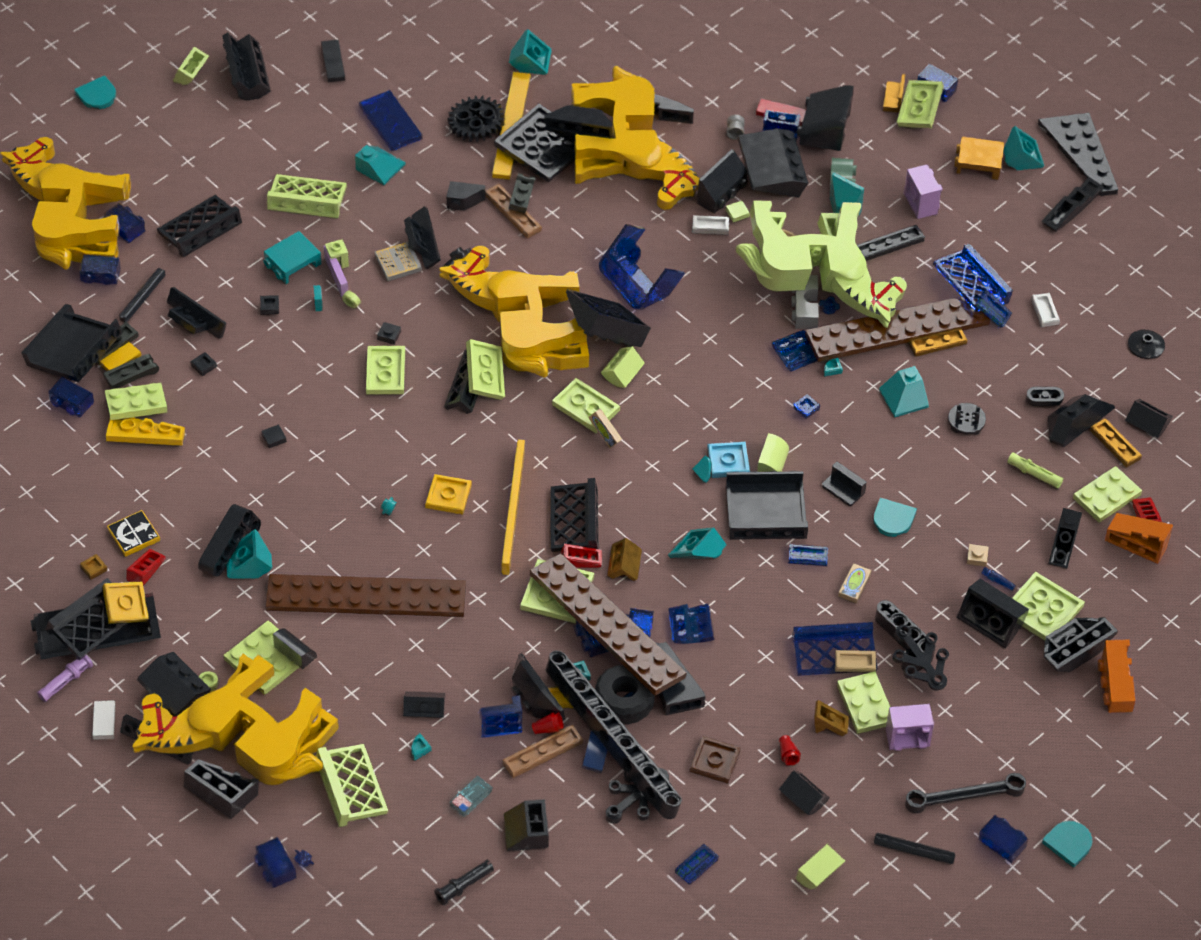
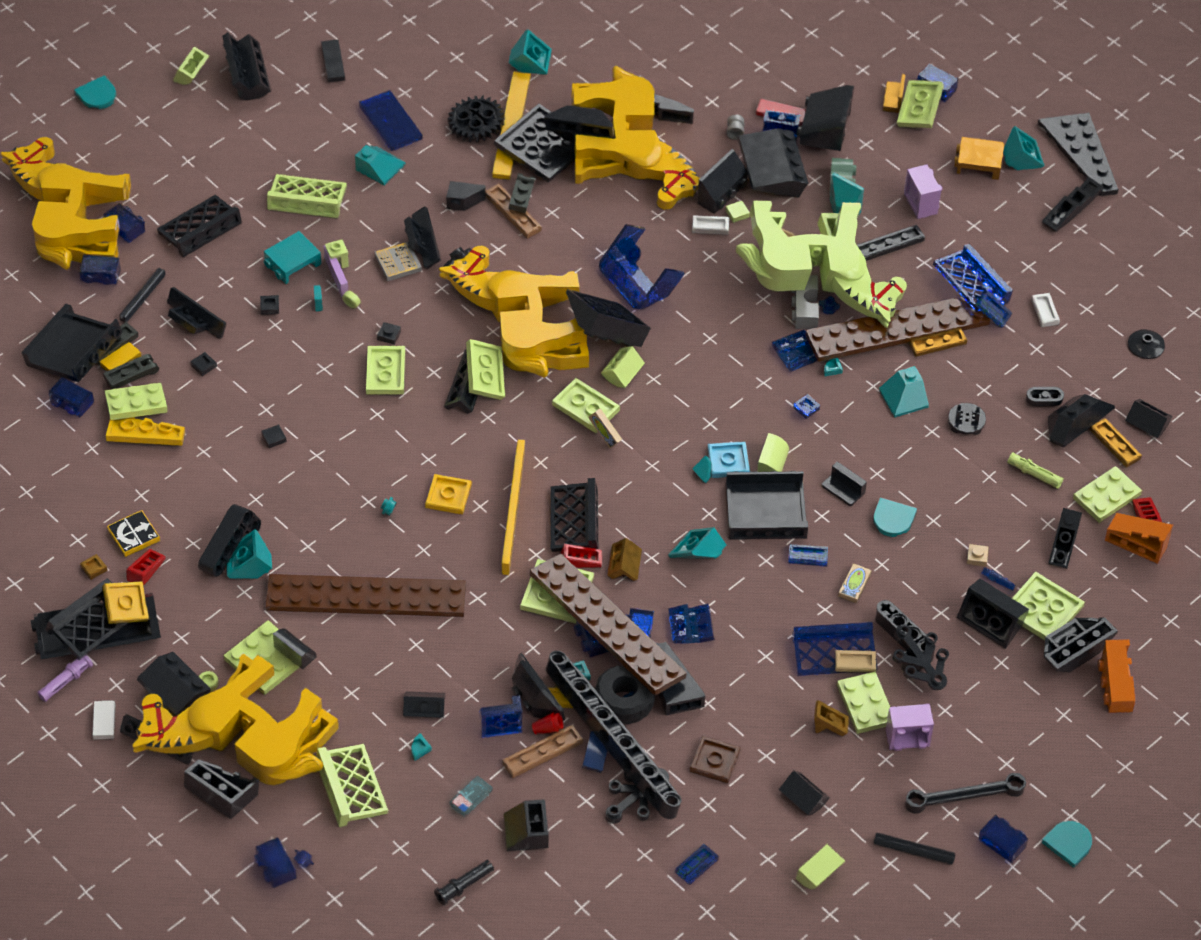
red cone [779,735,801,766] -> none

